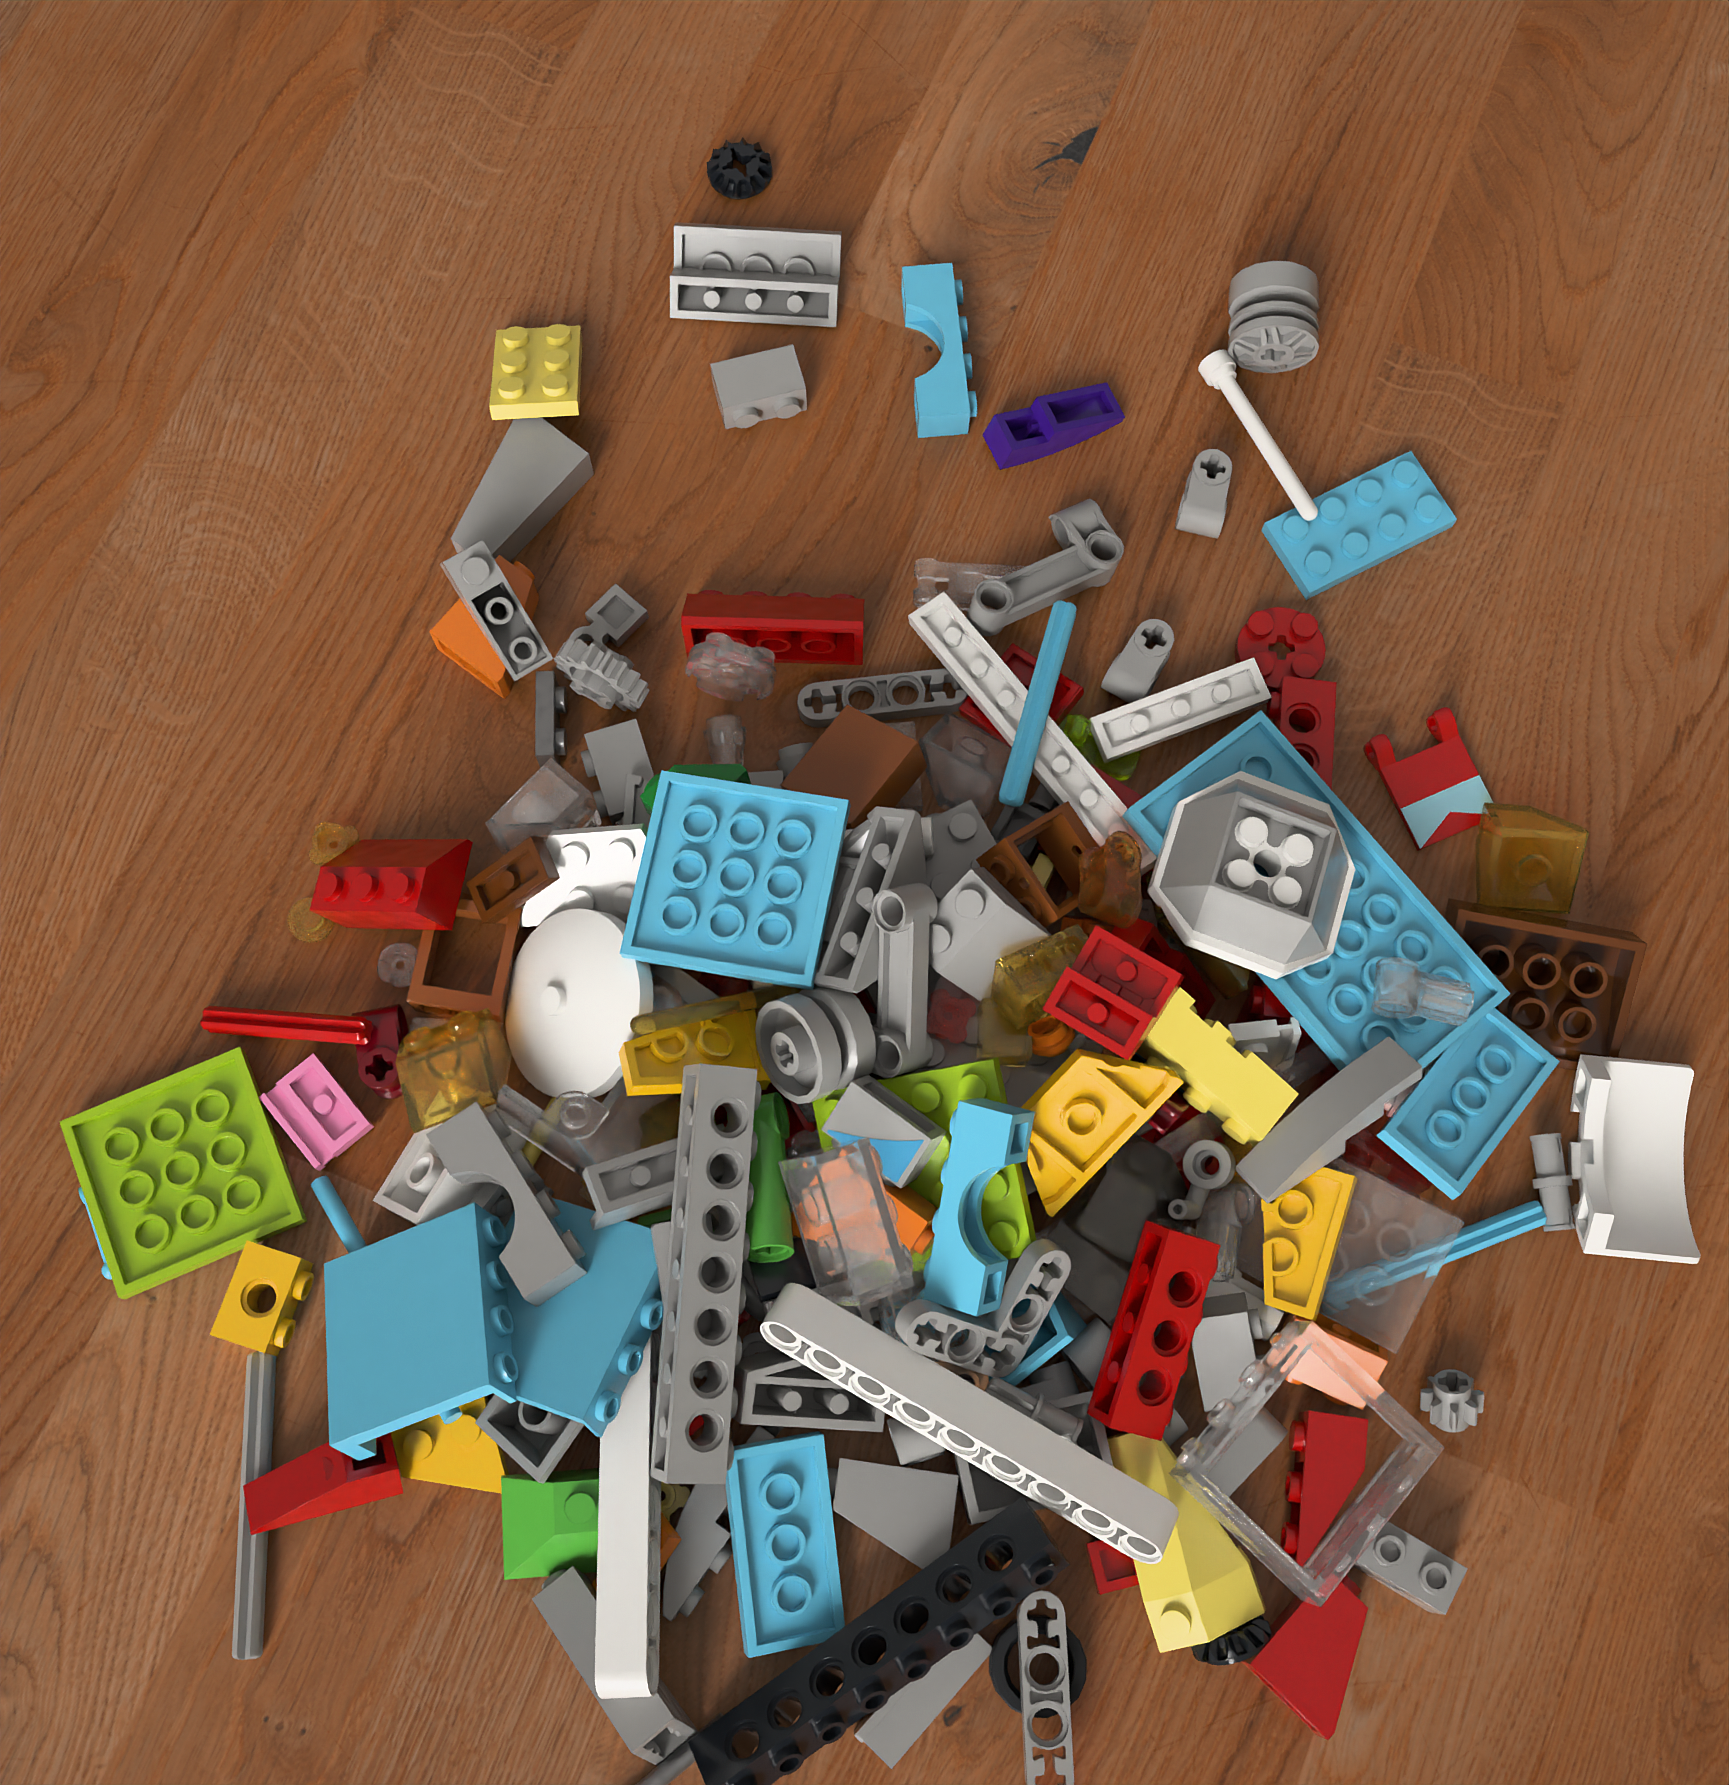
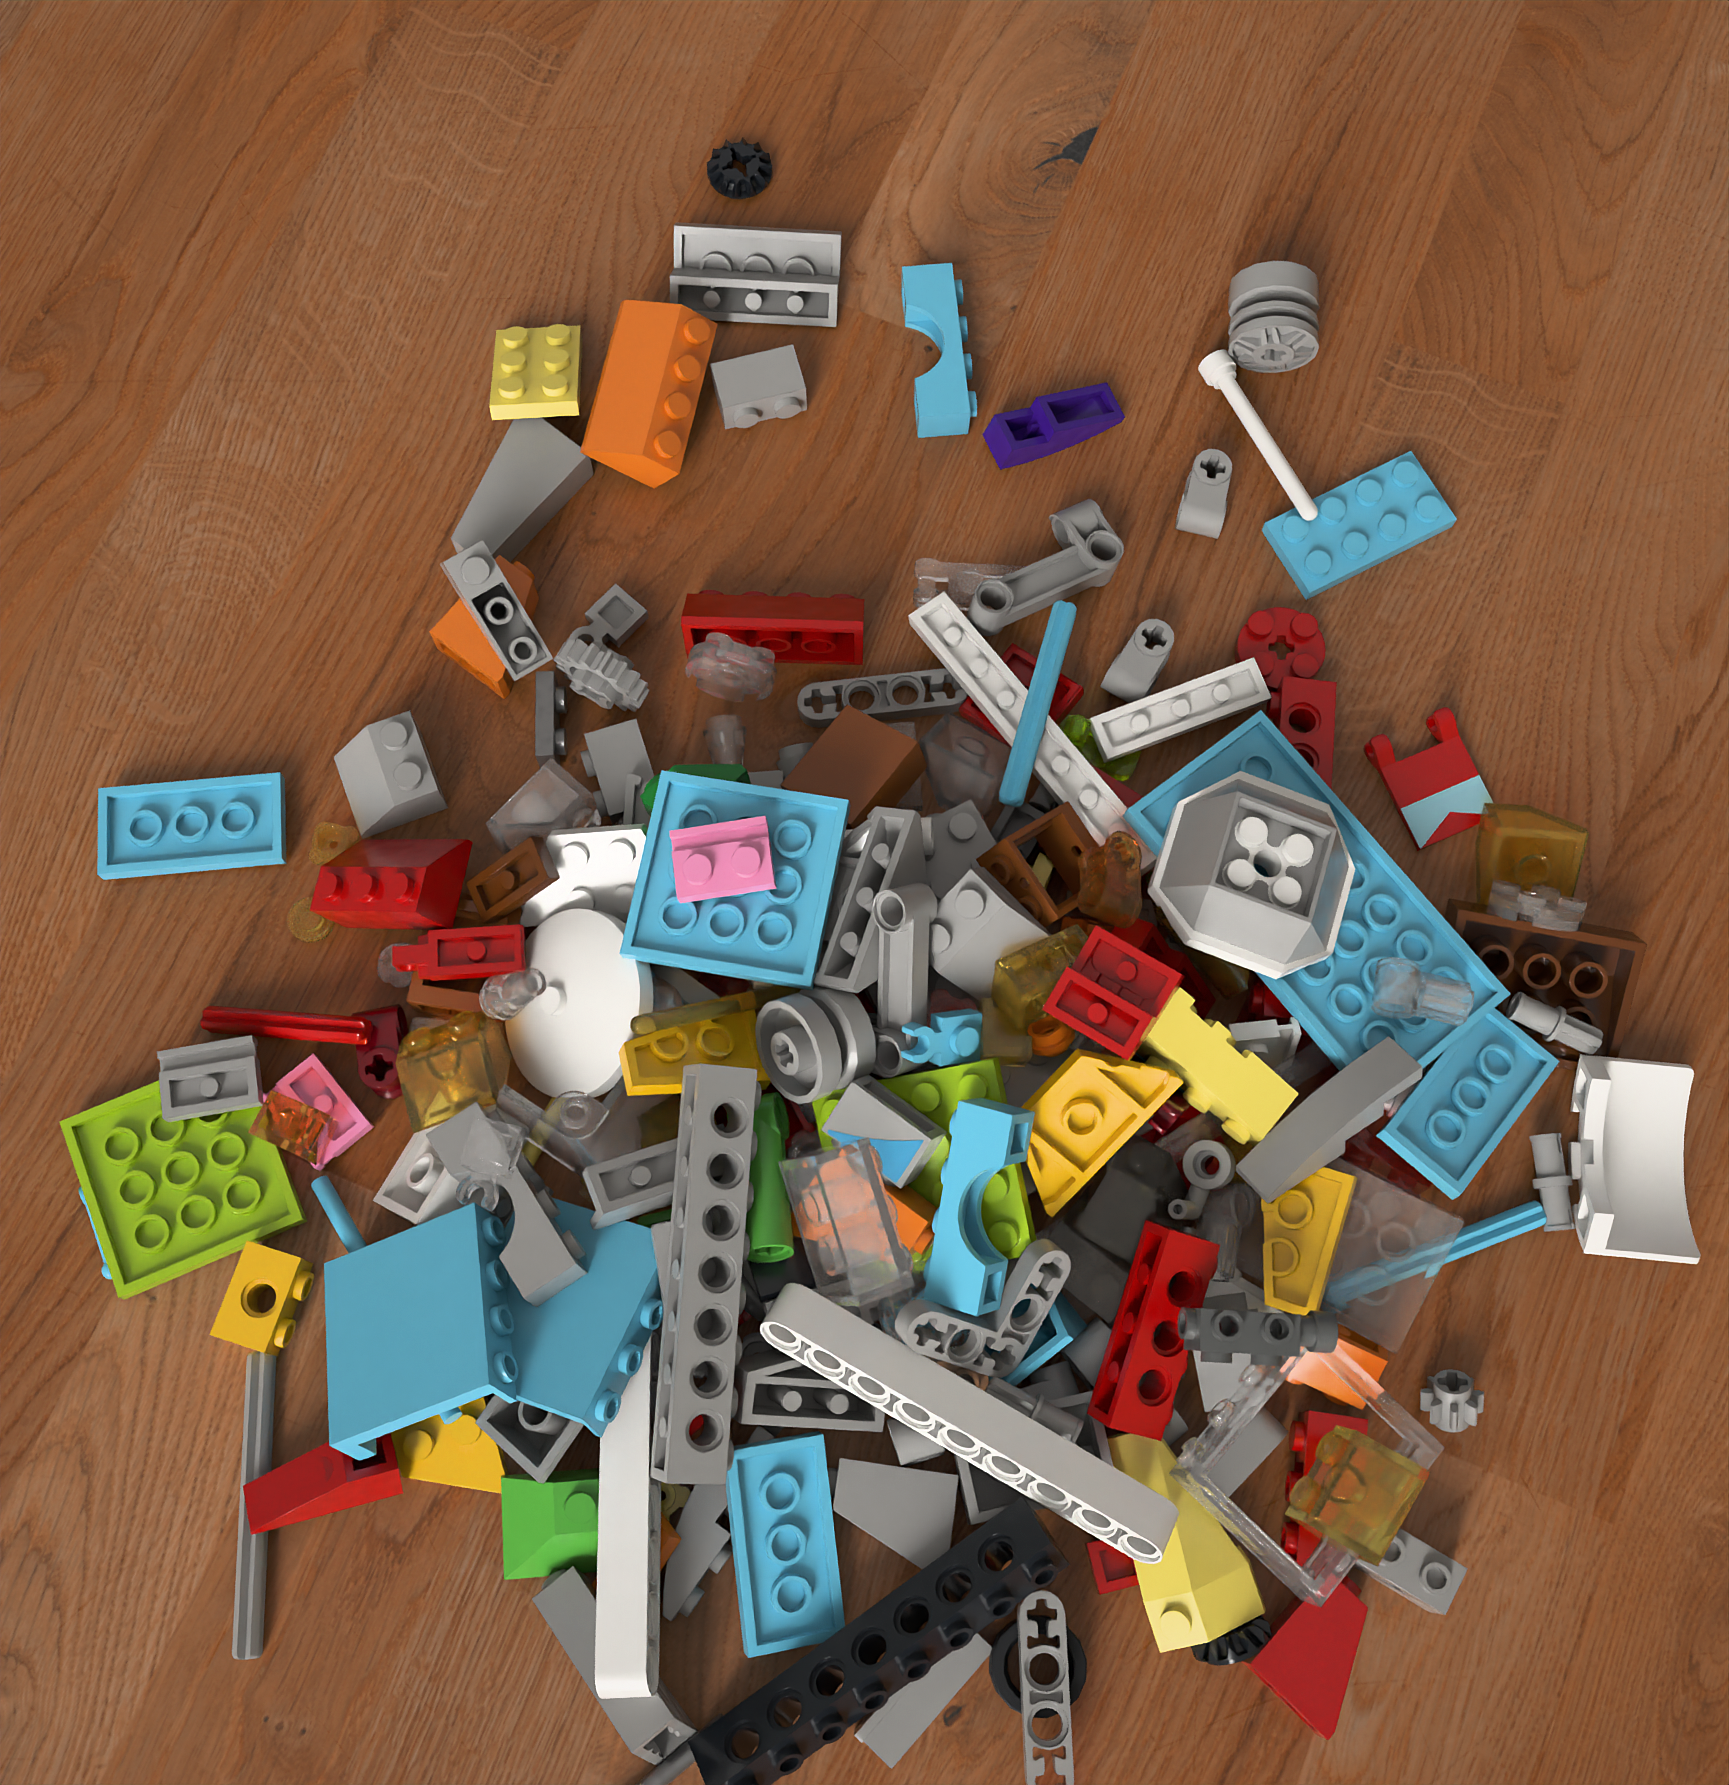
none -> medium azure plate [97,772,286,880]
none -> light grey plate [157,1035,264,1122]
none -> clear orange slope [248,1090,339,1165]
none -> light grey slope [334,710,448,839]
none -> red hinge [392,924,527,981]
none -> clear plate [456,1116,527,1211]
none -> clear cone [479,968,546,1020]
none -> orange slope [580,300,718,489]
none -> bright pink plate [669,816,777,903]
none -> medium azure plate [901,1008,982,1066]
none -> dark grey brick [1178,1307,1338,1366]
none -> clear yellow slope [1285,1425,1431,1567]
none -> clear plate [1487,880,1587,932]
none -> light grey axle [1506,992,1603,1055]

